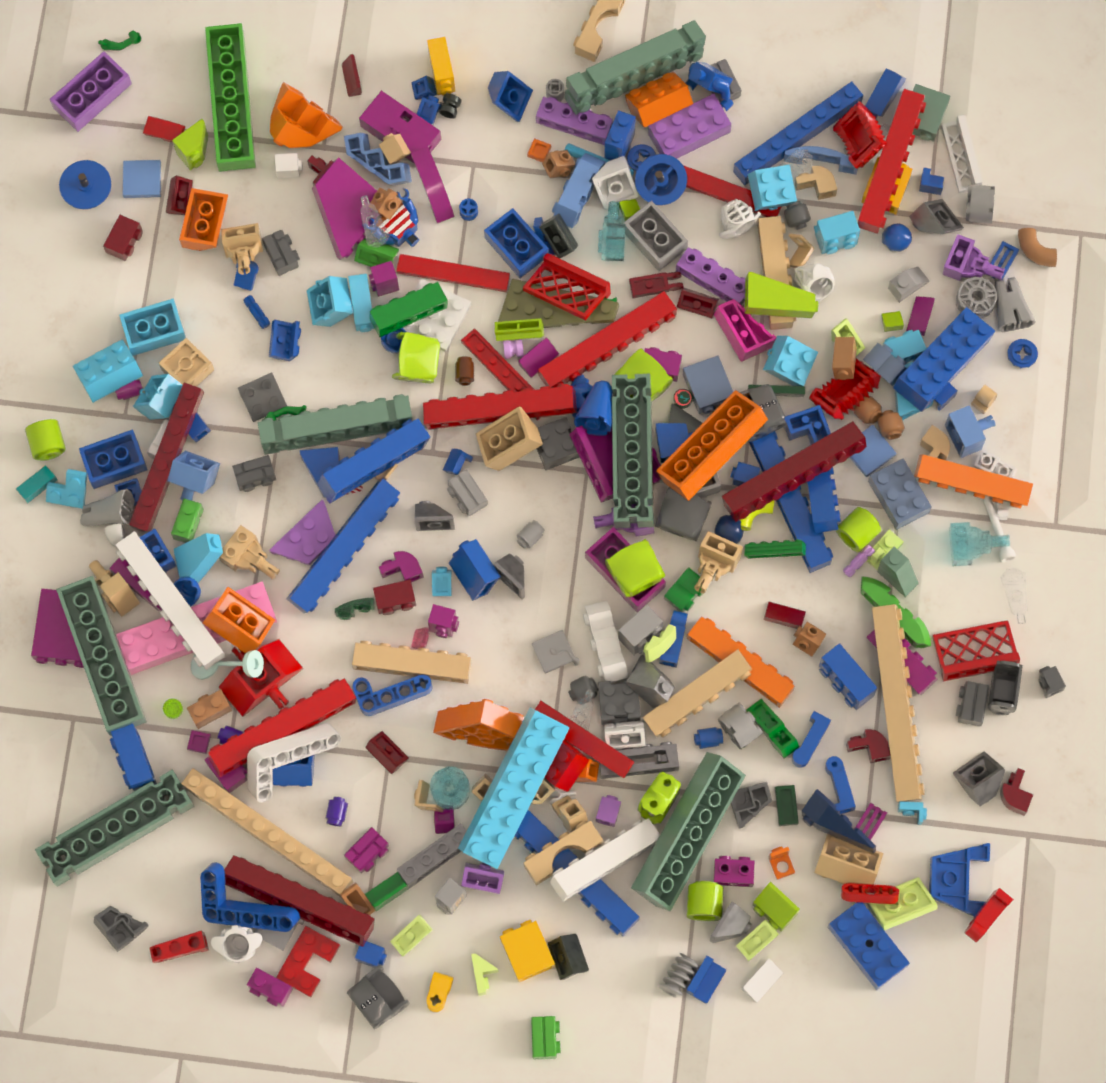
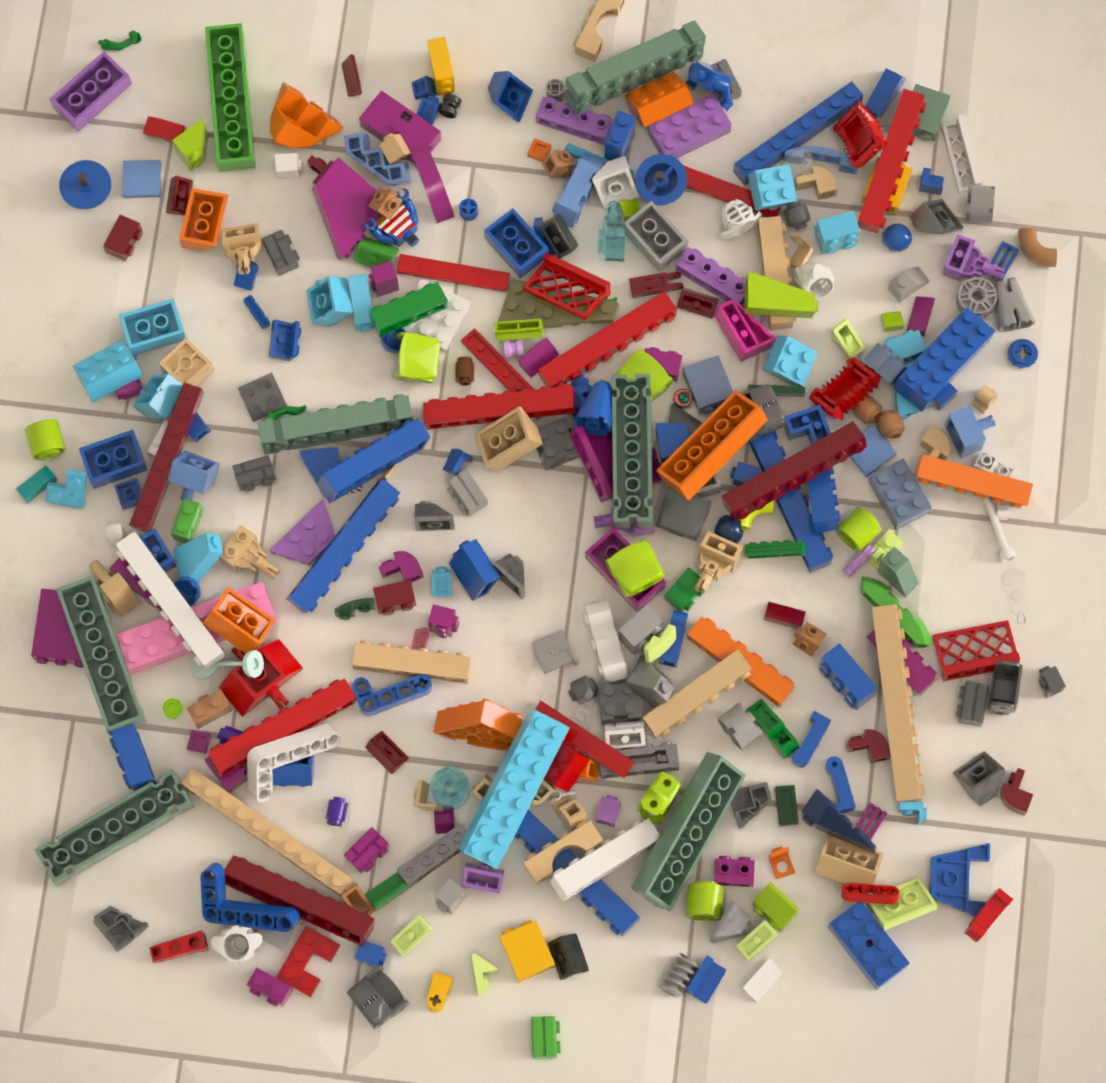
light grey piece [80,489,135,526] -> none
clear piece [360,196,390,248] -> none
light grey brick [517,520,545,549] -> none
blue gear [627,144,656,171] -> none
blue brick [694,727,723,749] -> none
medium nougat brick [832,337,857,380] -> none
clear light blue brick [949,522,1010,566] -> none

